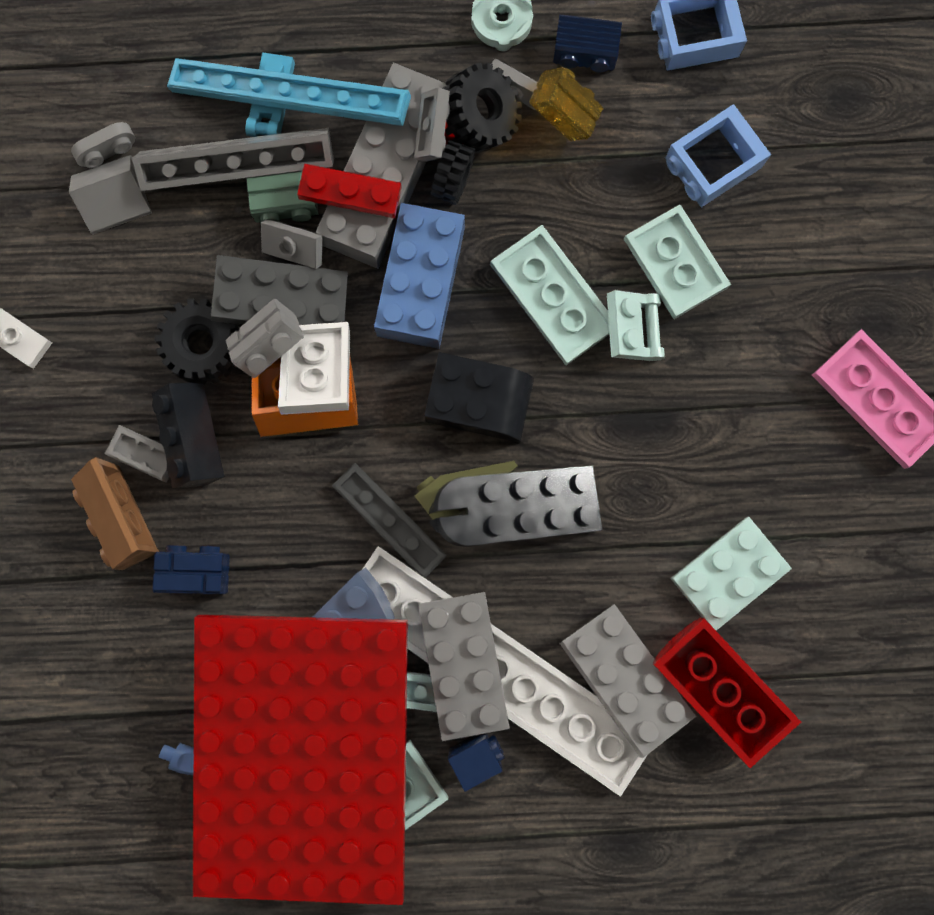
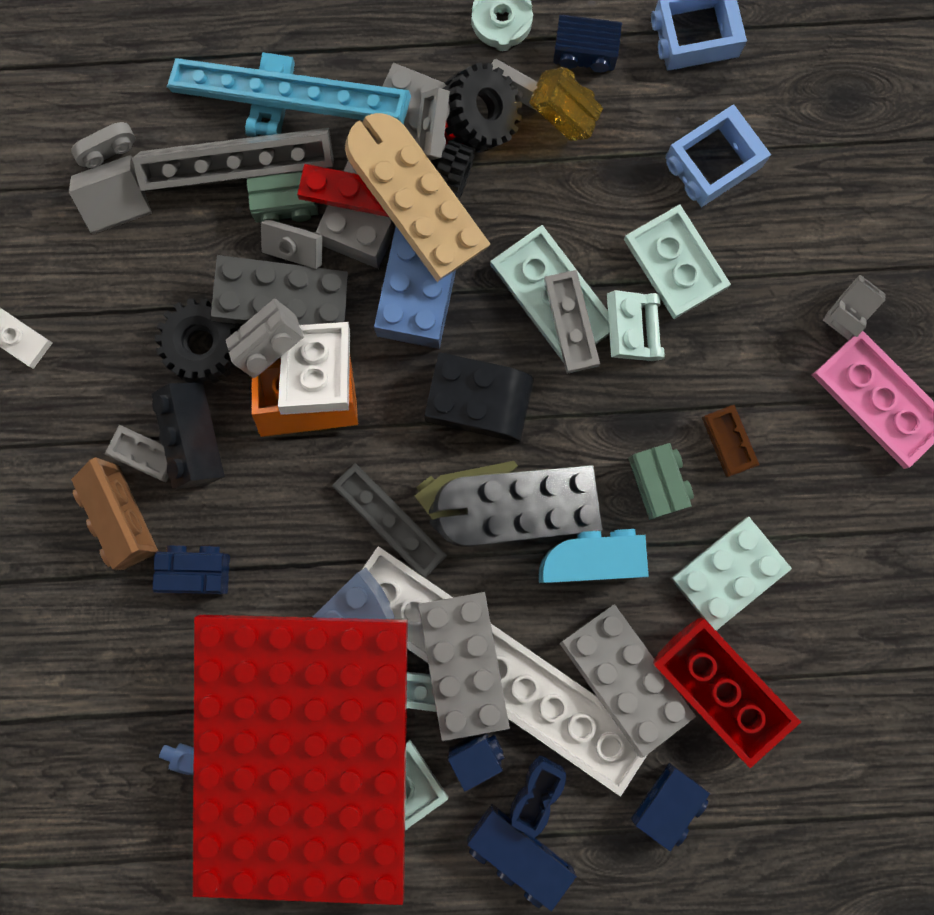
none -> tan plate [345,113,490,282]
none -> dark blue brick [467,804,577,912]
none -> dark blue brick [510,755,566,838]
none -> medium azure brick [539,529,649,583]
none -> light grey plate [544,270,600,373]
none -> sand green brick [628,443,694,520]
none -> dark blue brick [631,763,710,852]
none -> reddish brown plate [702,405,760,478]
none -> light grey brick [823,275,886,340]

